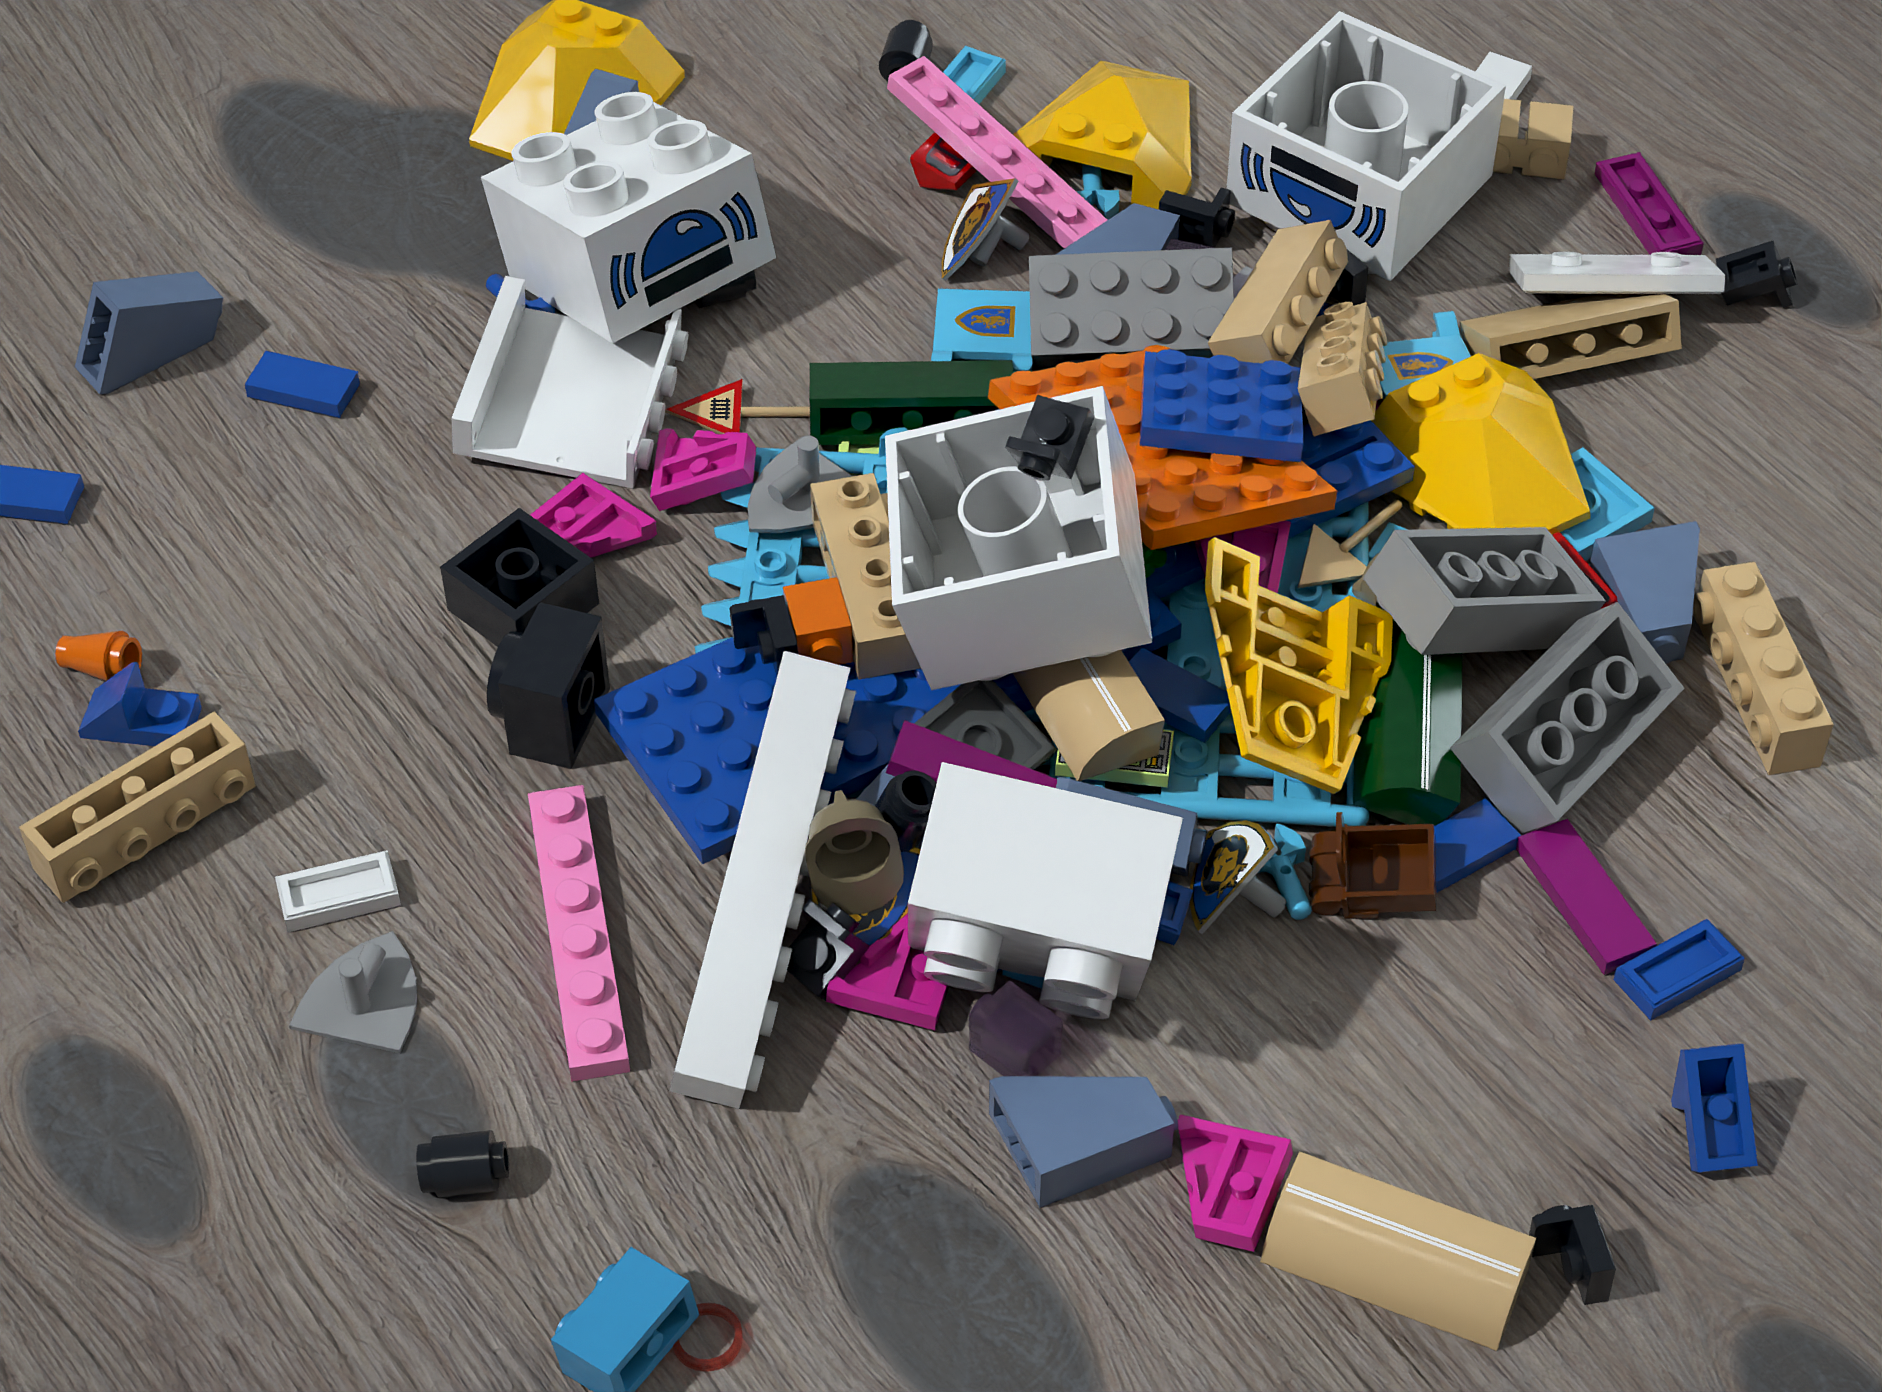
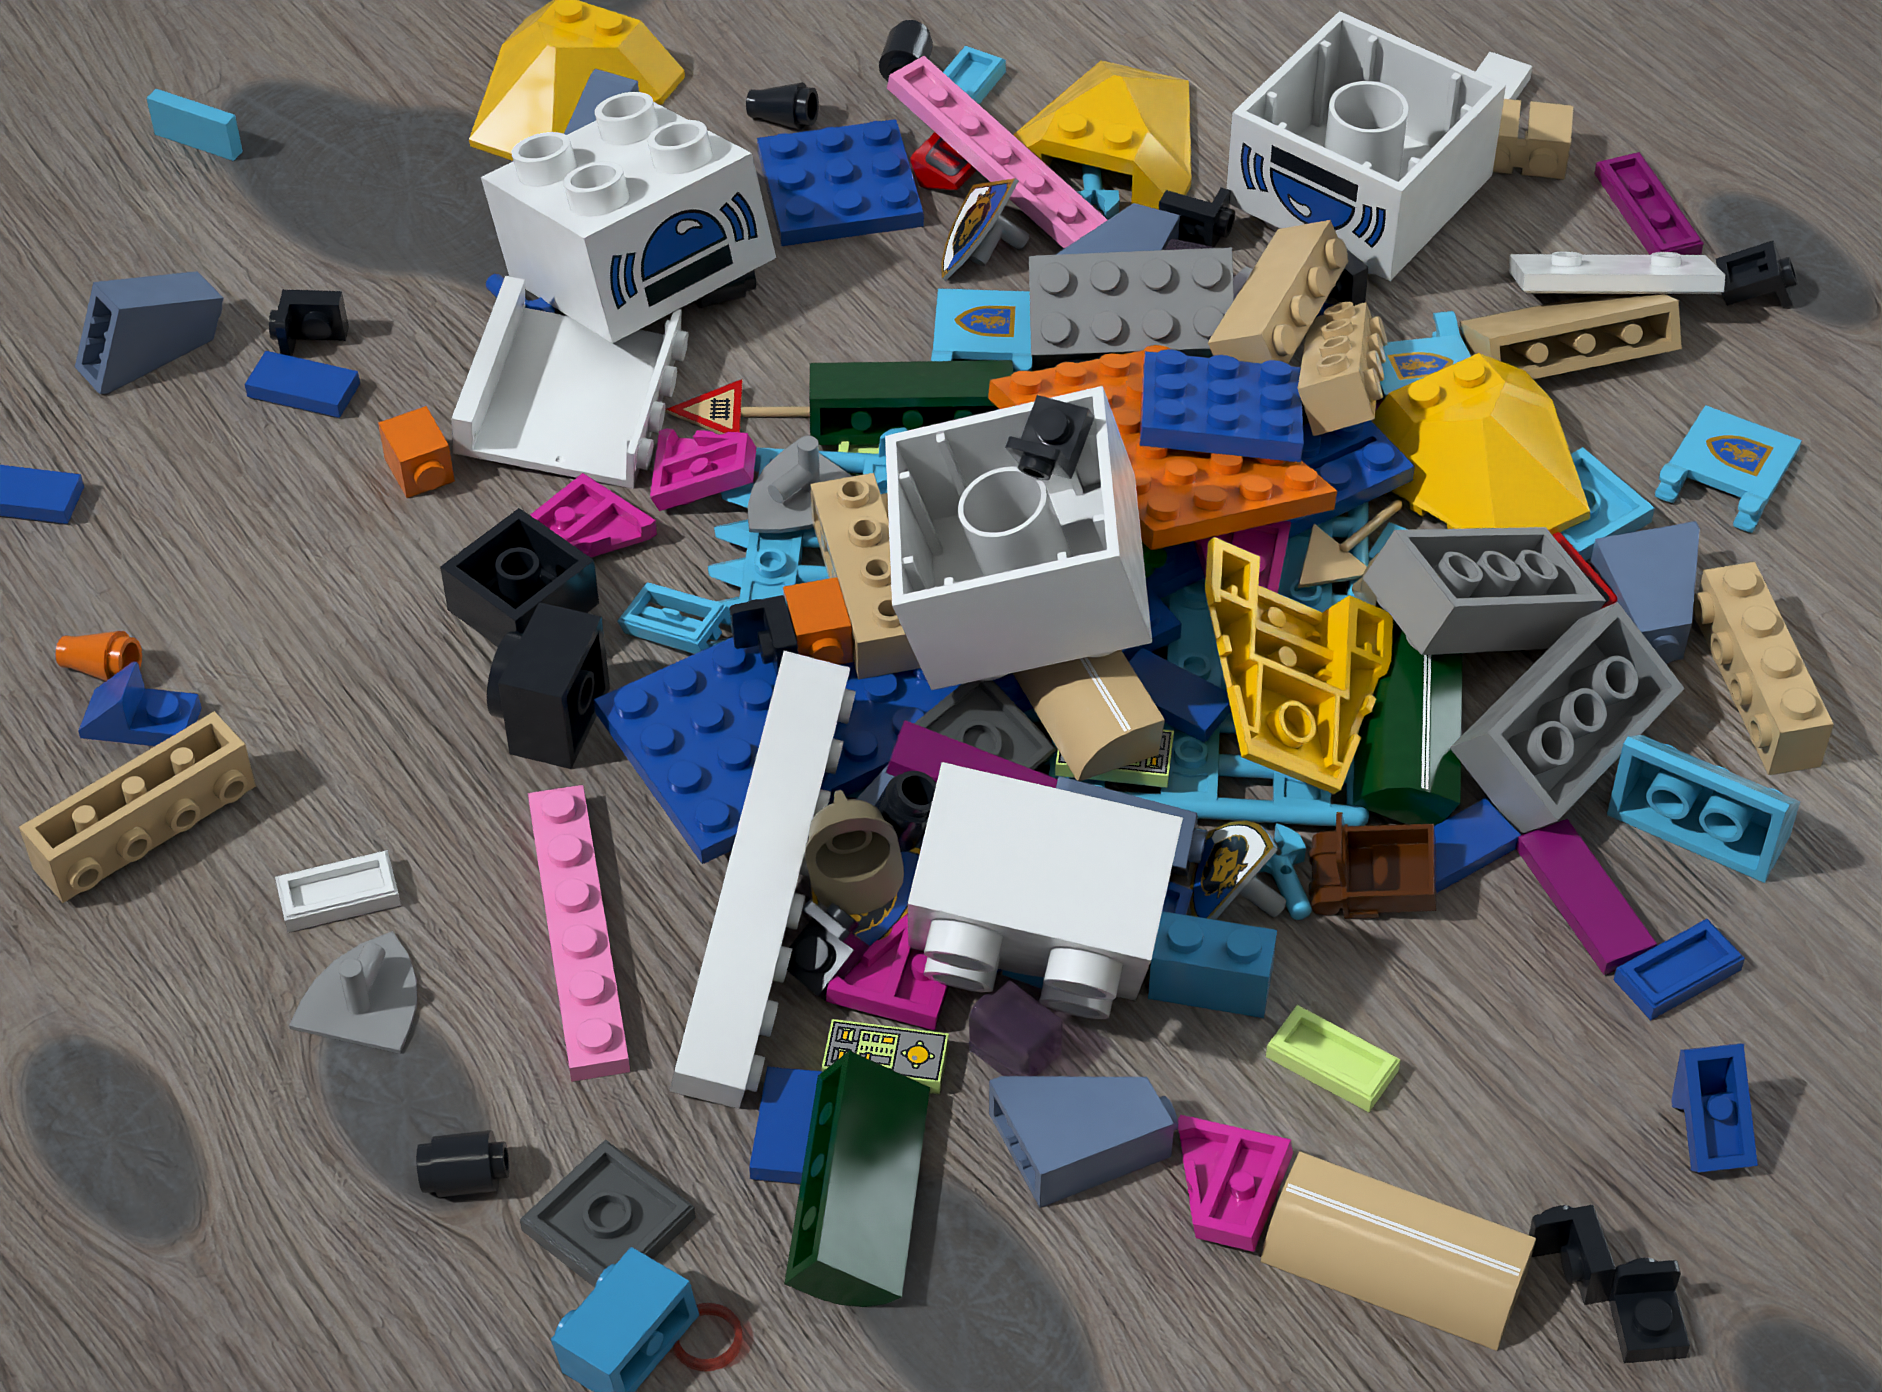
none -> medium azure tile [146,89,243,161]
none -> black bracket [269,289,349,357]
none -> orange brick [378,406,455,498]
none -> dark grey tile [520,1139,696,1288]
none -> medium azure tile [617,582,731,654]
none -> black cone [746,82,819,130]
none -> blue tile [749,1066,822,1184]
none -> blue plate [757,119,924,246]
none -> dark green brick [784,1050,930,1307]
none -> tile [822,1019,949,1094]
none -> dark azure brick [1148,911,1277,1018]
none -> yellowish green tile [1266,1005,1401,1112]
none -> medium azure slope [1607,735,1801,883]
none -> black bracket [1608,1258,1690,1363]
none -> medium azure flag [1654,405,1802,533]

